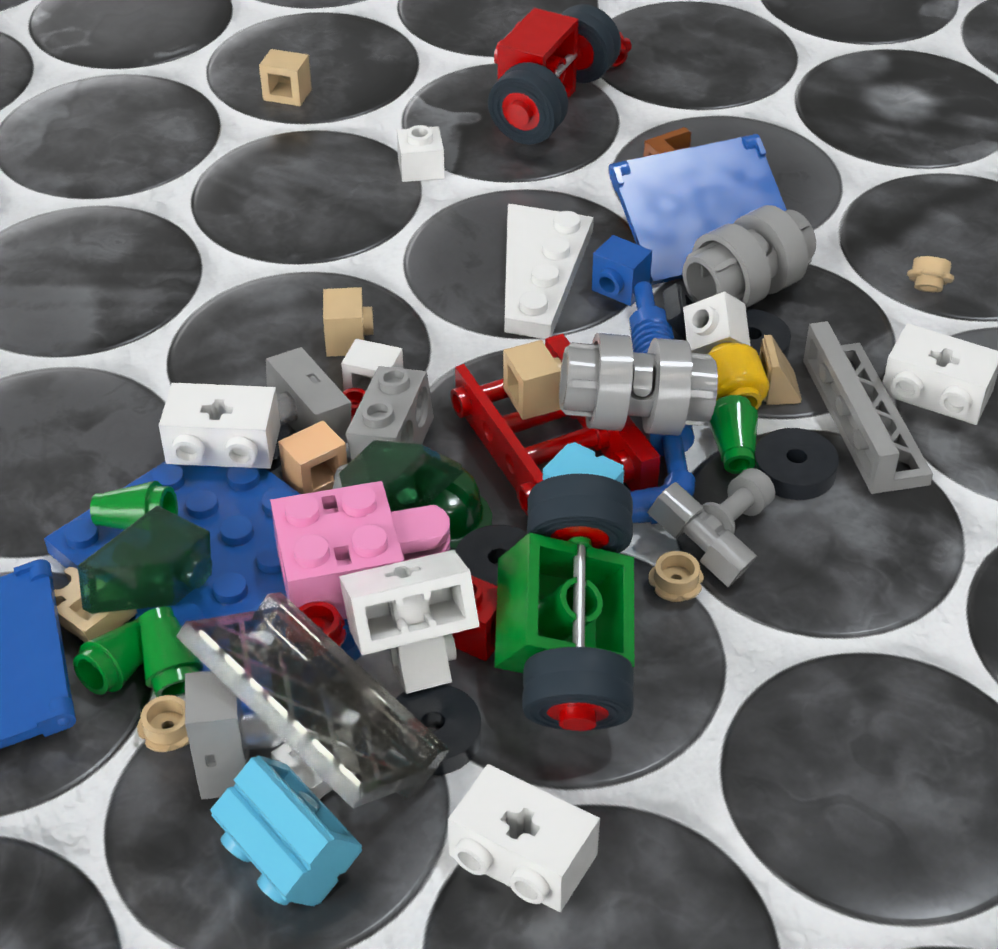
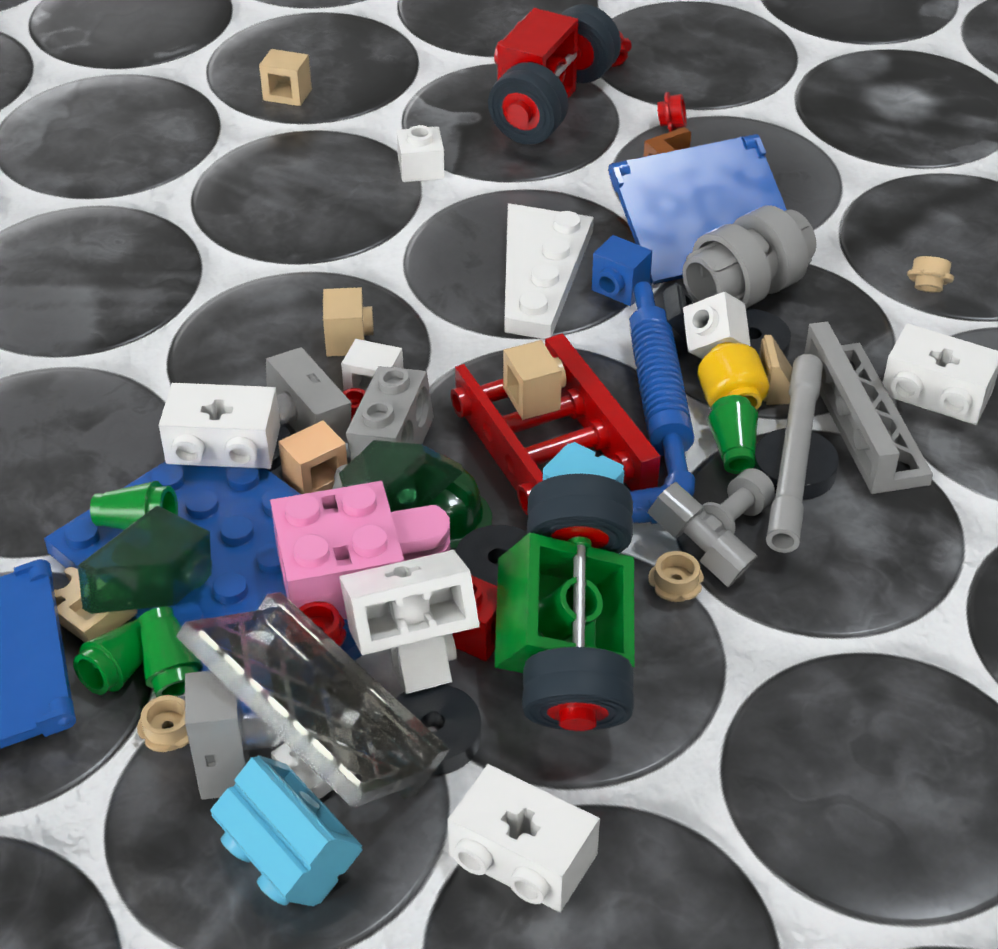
light grey piece [559,333,718,436] -> none
none -> red plate [657,92,687,132]
none -> light grey piece [766,354,823,553]

